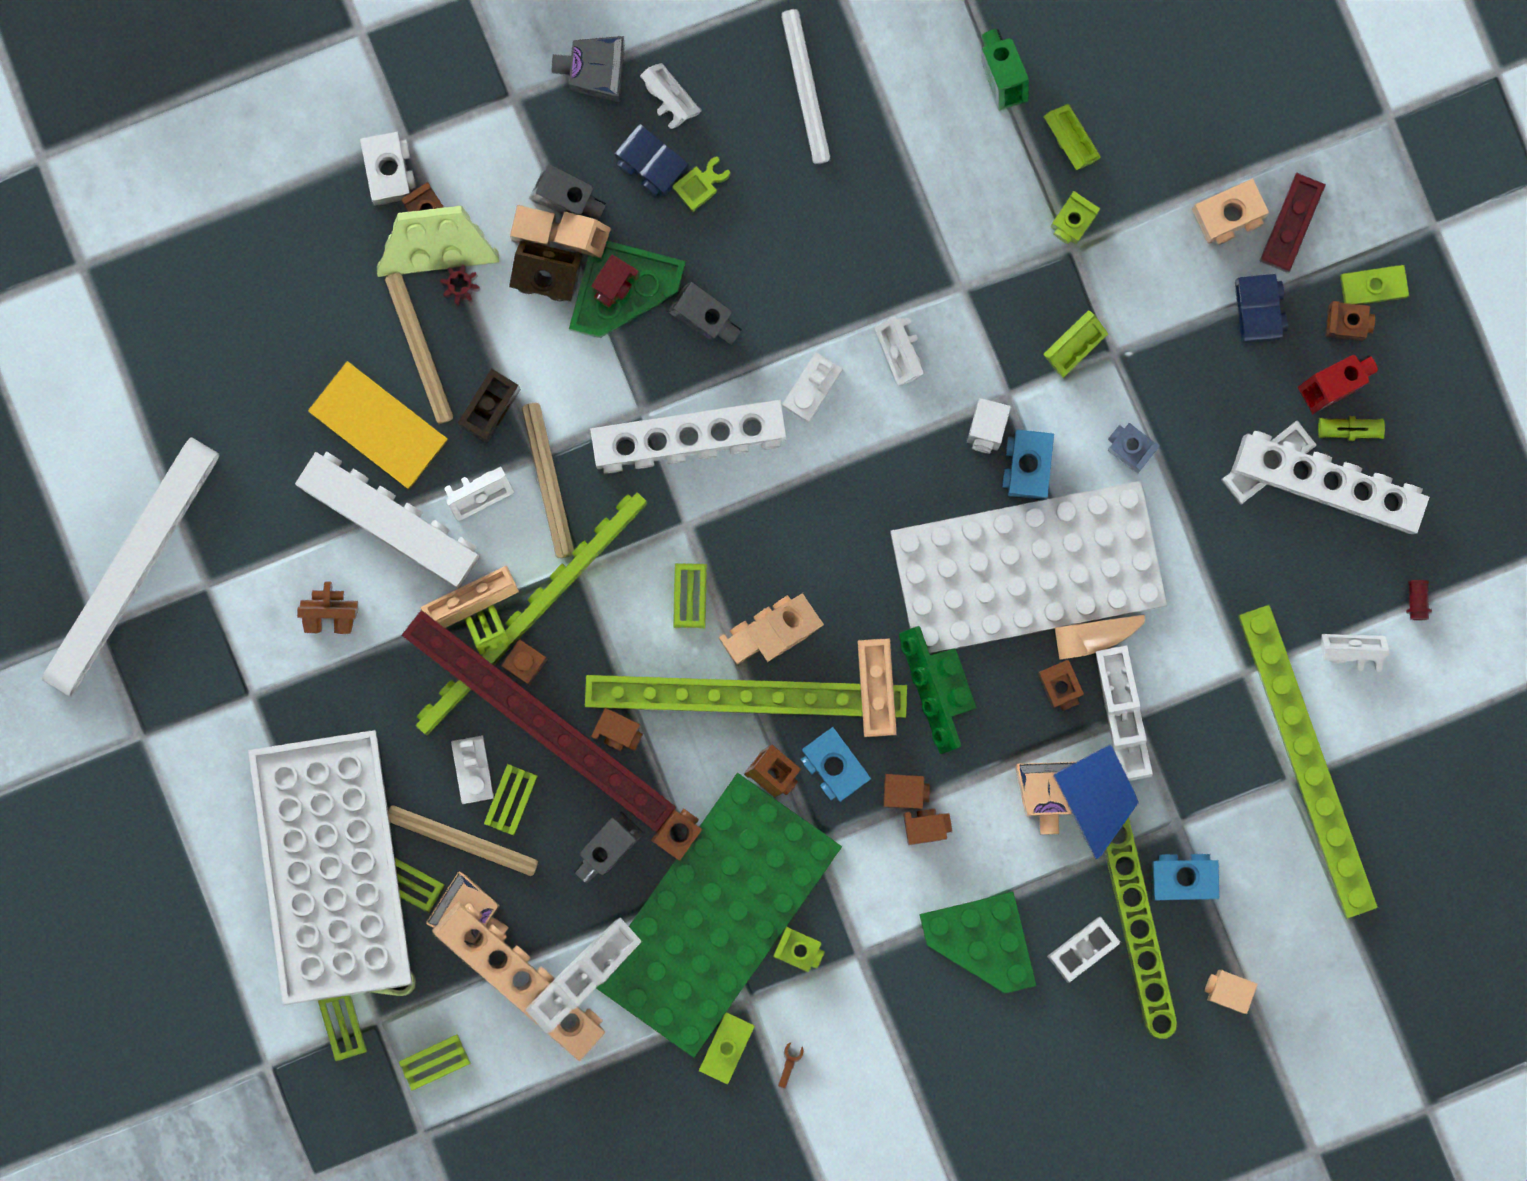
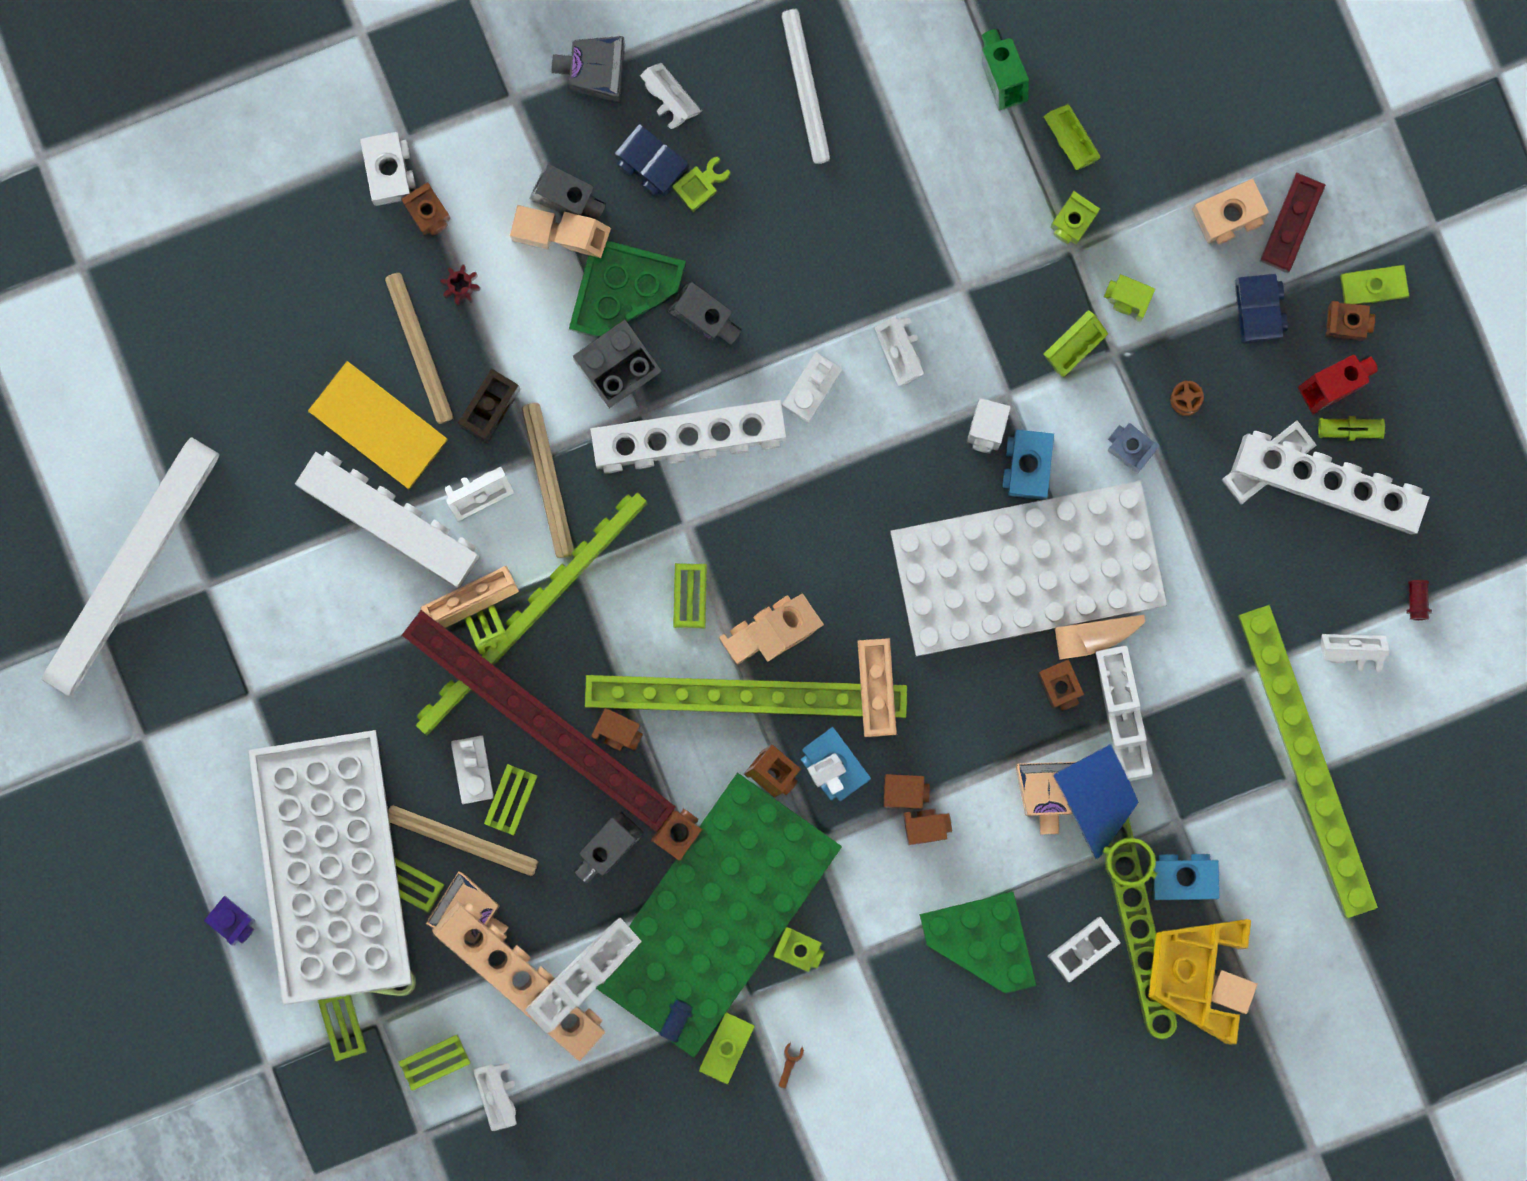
dark orange hips [297,581,358,634] -> none
yellowish green wing [377,206,499,277] -> none
dark orange brick [501,639,548,686] -> none
dark brown brick [509,240,583,302] -> none
dark red brick [591,254,640,308] -> none
green bracket [899,626,976,754] -> none
none -> dark purple bracket [204,896,255,945]
none -> white plate [473,1063,517,1131]
none -> dark grey slope [573,320,662,409]
none -> dark blue pin [659,999,693,1043]
none -> white tile [807,753,846,795]
none -> lime brick [1103,274,1155,322]
none -> lime piece [1103,838,1158,887]
none -> yellow wing [1149,919,1251,1045]
none -> dark orange wheel [1170,381,1204,416]

